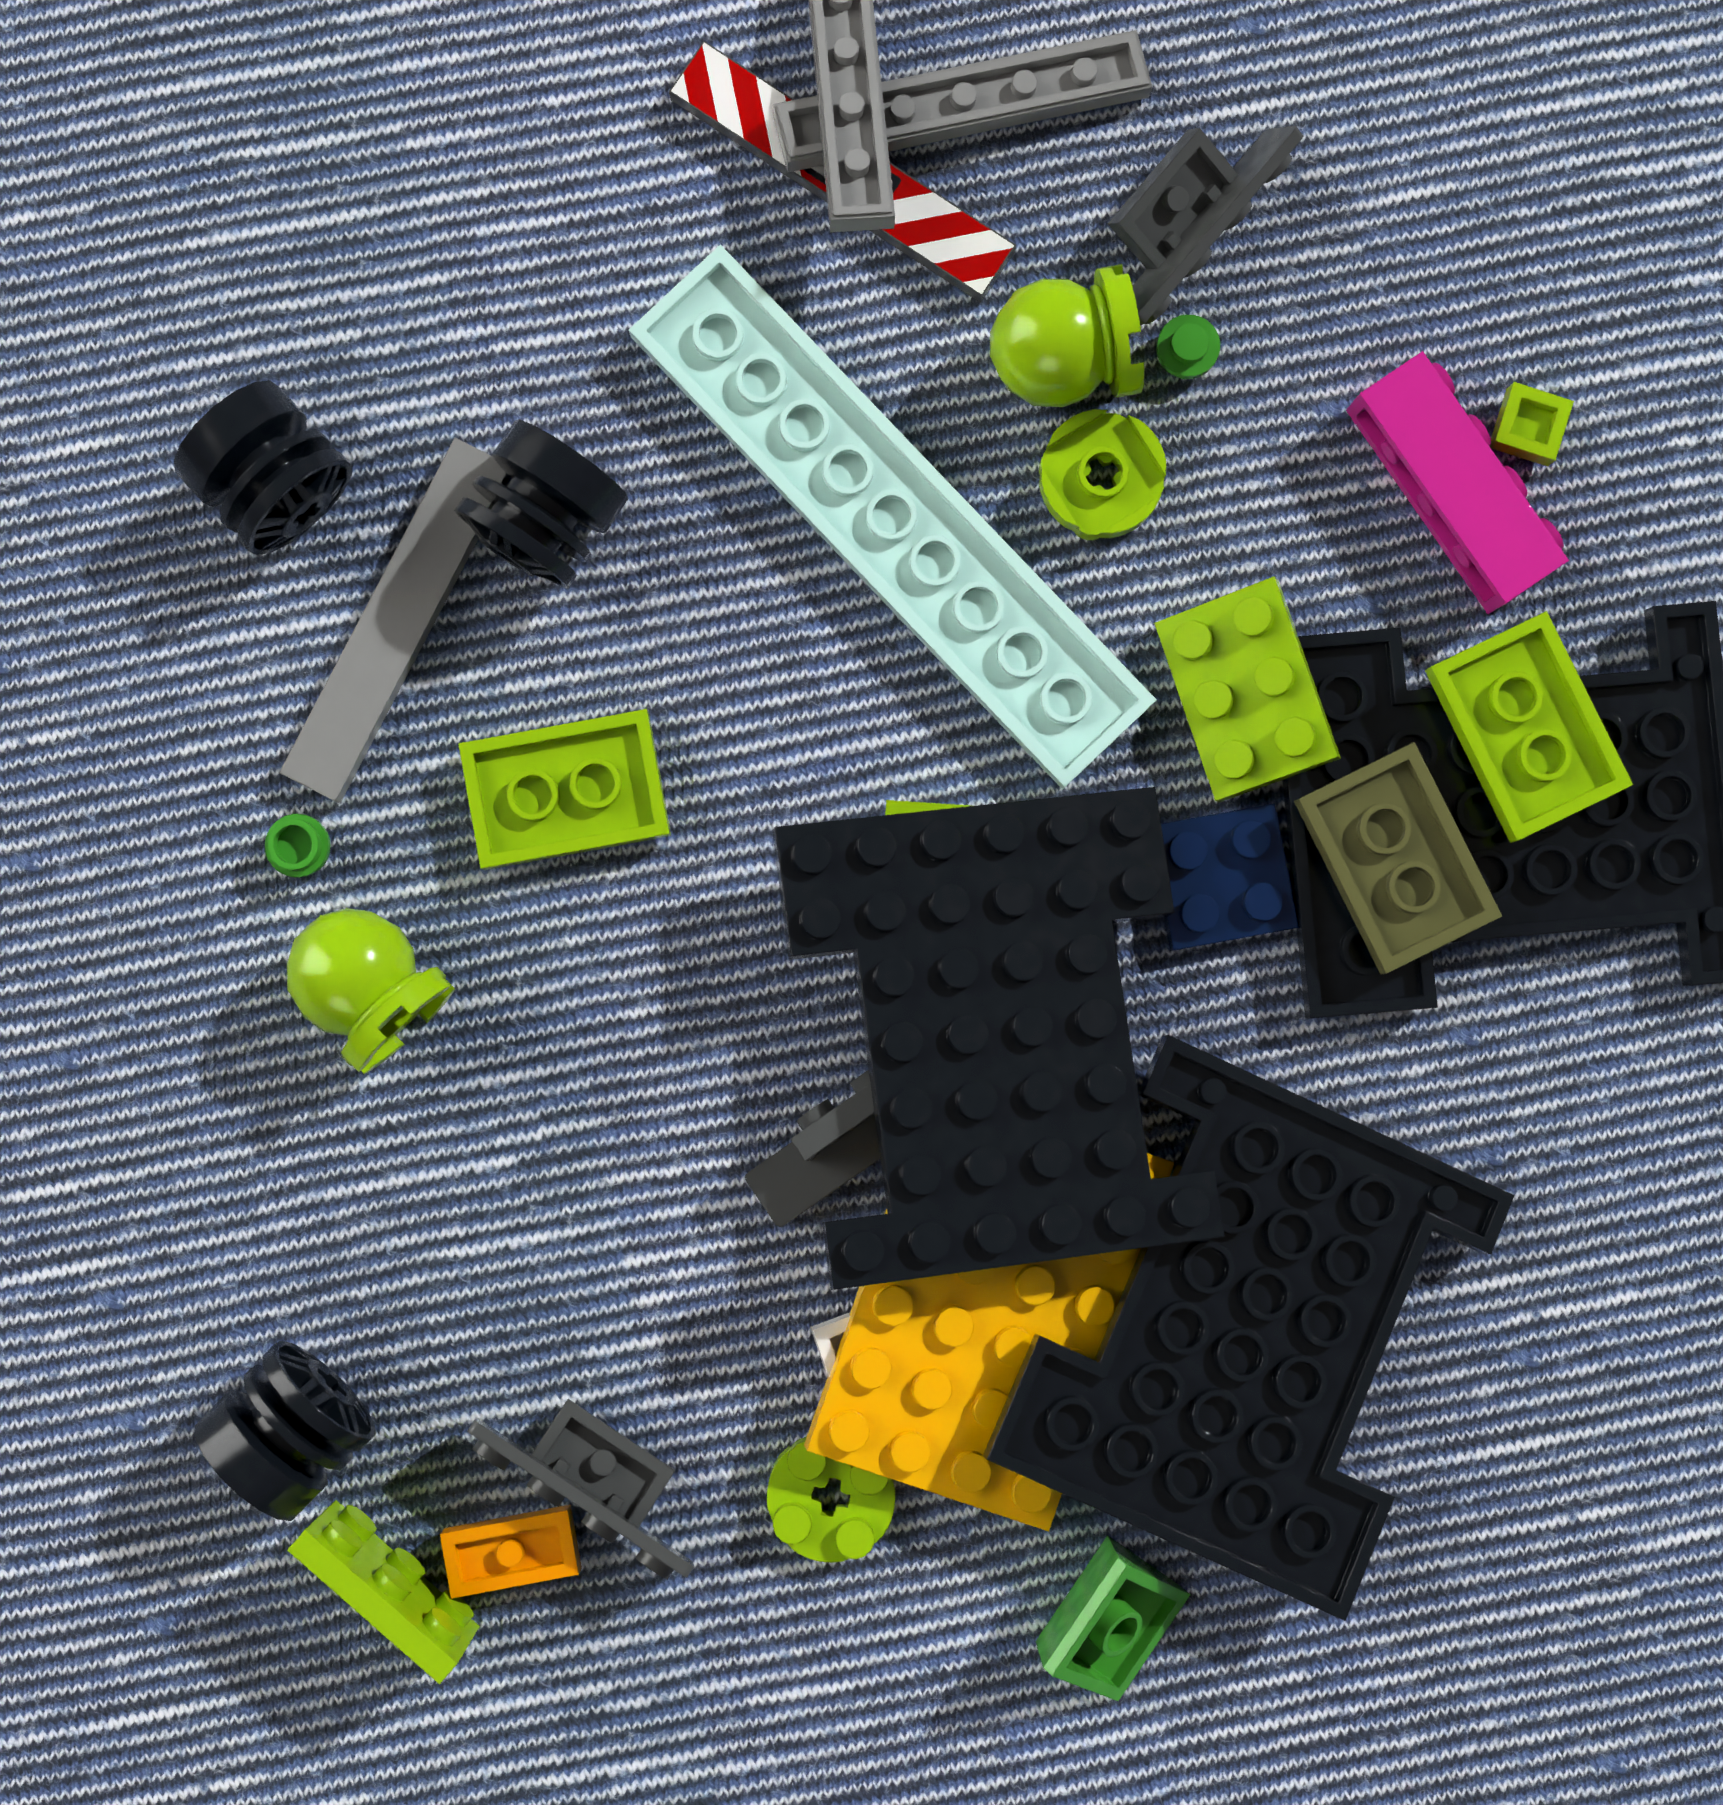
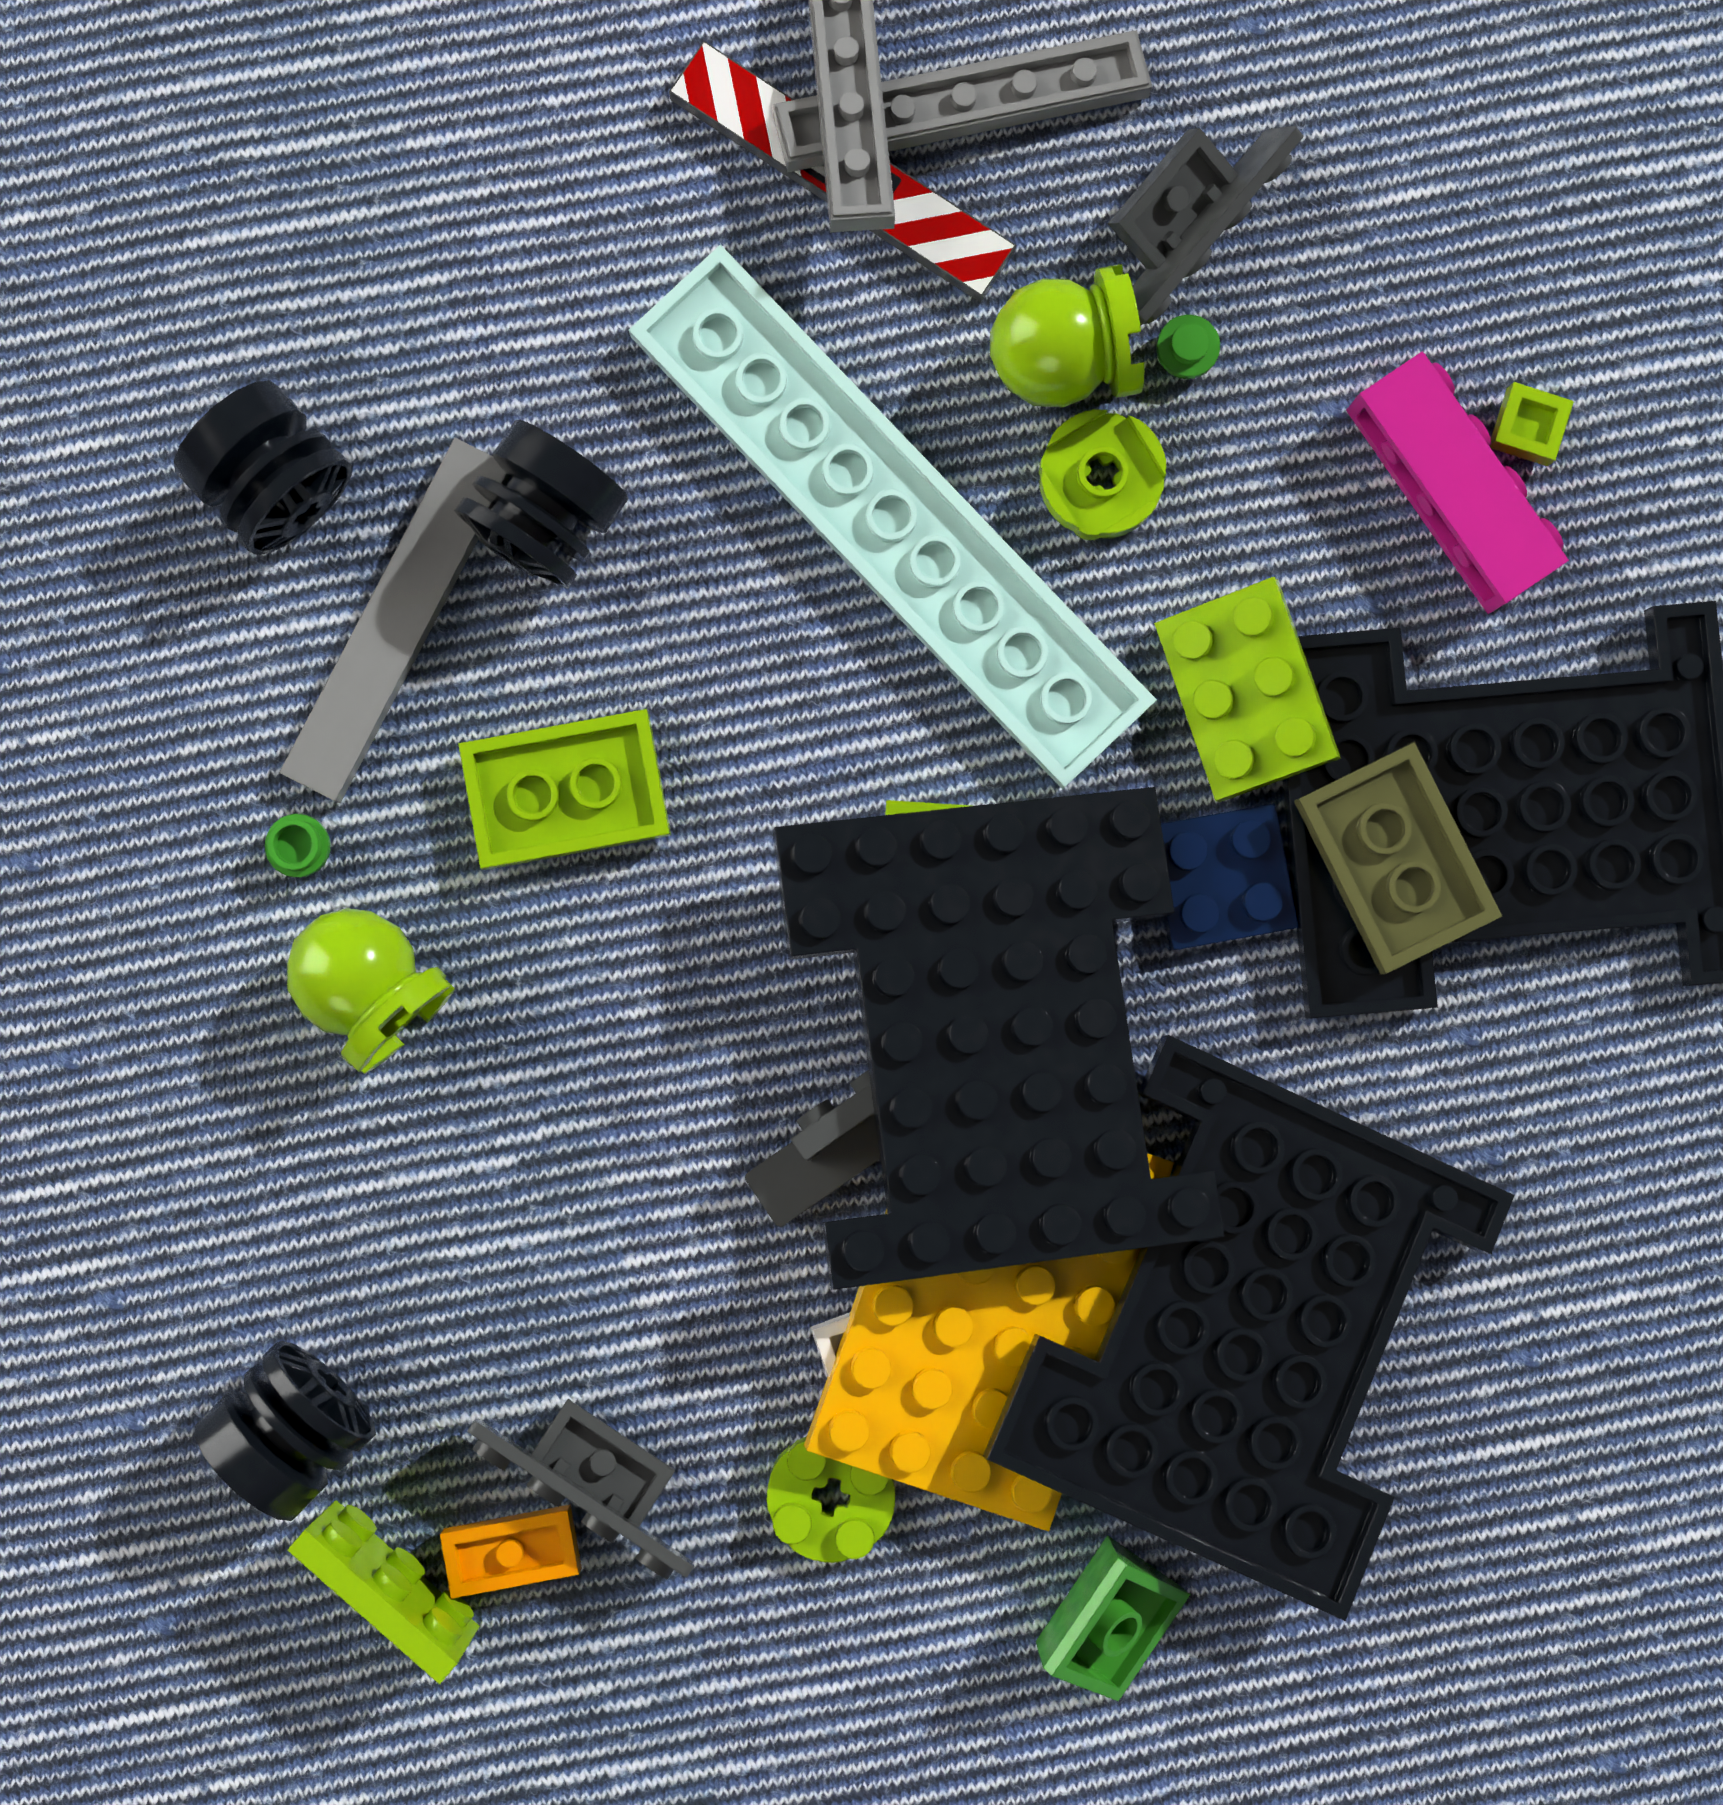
lime plate [1425,611,1633,843] -> none

